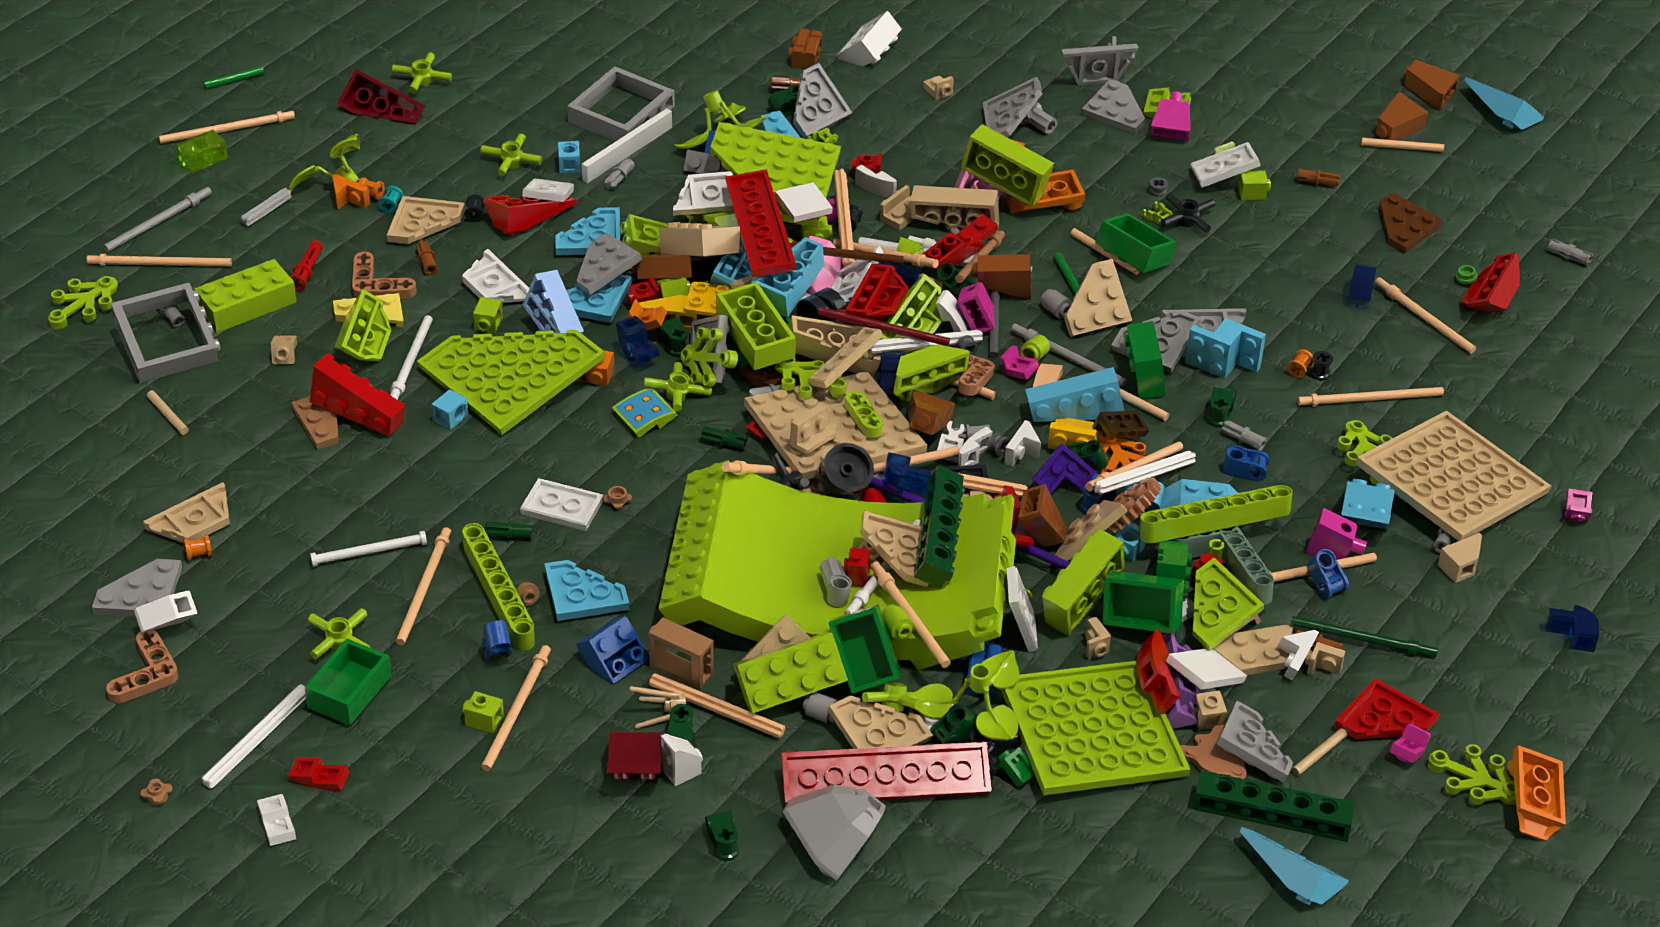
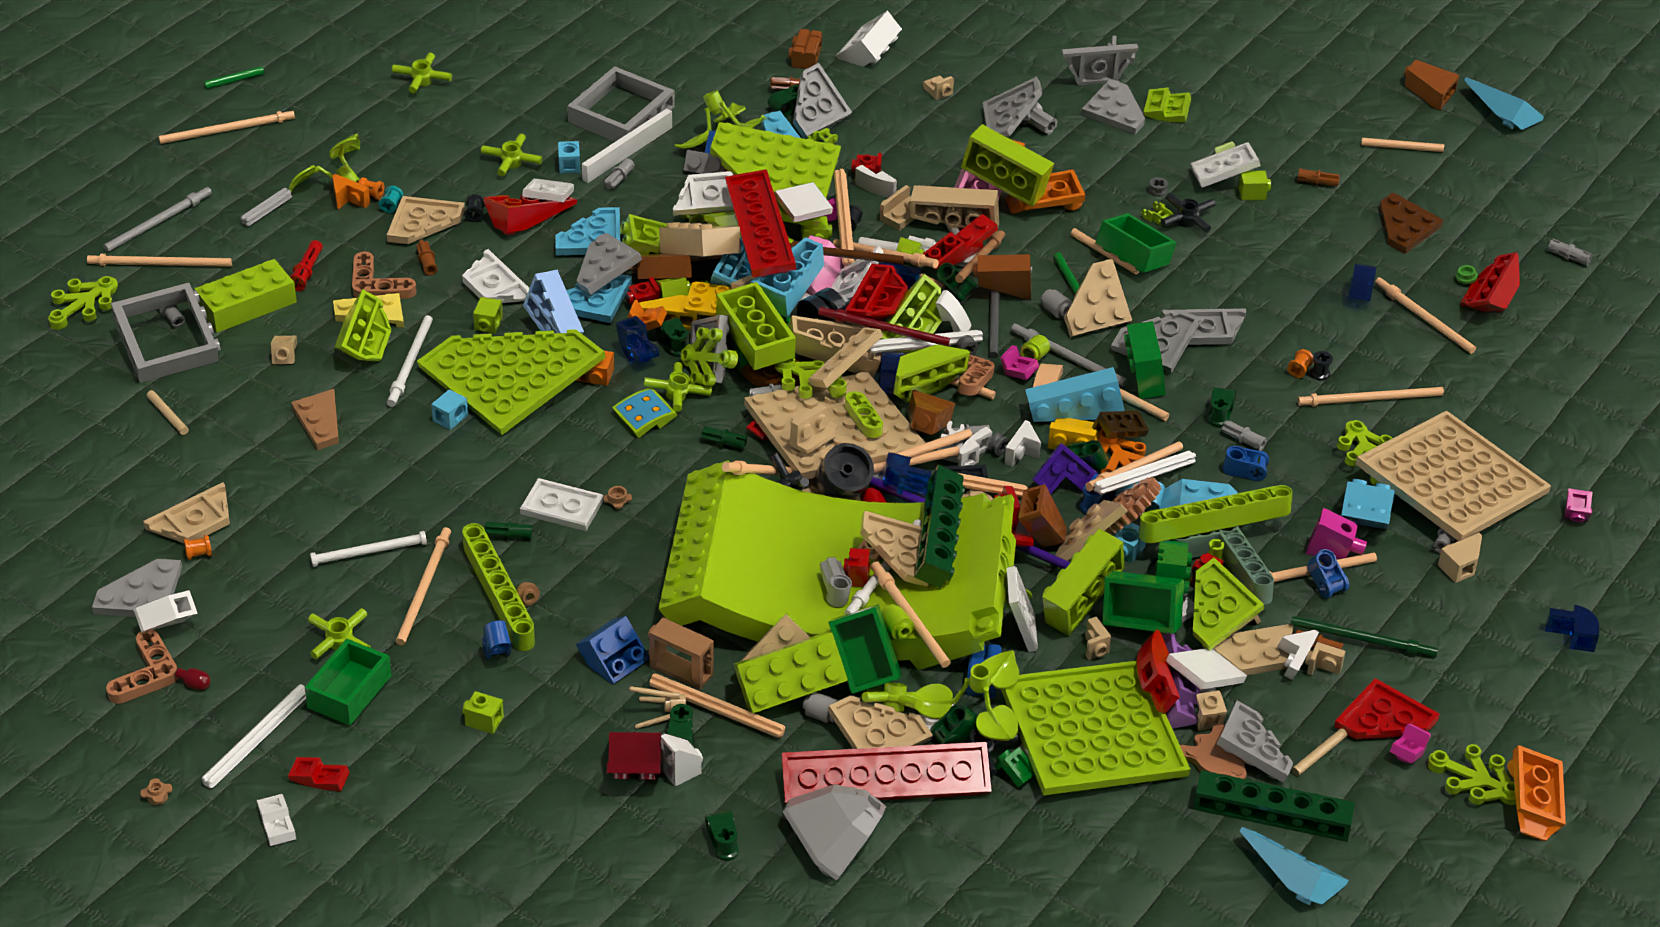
clear neon green brick [177,129,228,173] -> none
red wedge [310,353,405,437] -> none
dark red wedge [337,68,425,124] -> none
light nougat bar [481,645,551,772] -> none
medium azure plate [544,560,630,621] -> none
dark pink torso [957,282,995,333] -> none
dark pink torso [1151,92,1190,141] -> none
medium azure bracket [1185,318,1266,379] -> none
dark orange slope [1376,92,1428,141] -> none
none -> dark red cylinder [175,668,211,691]
none -> light nougat bar [889,429,972,464]

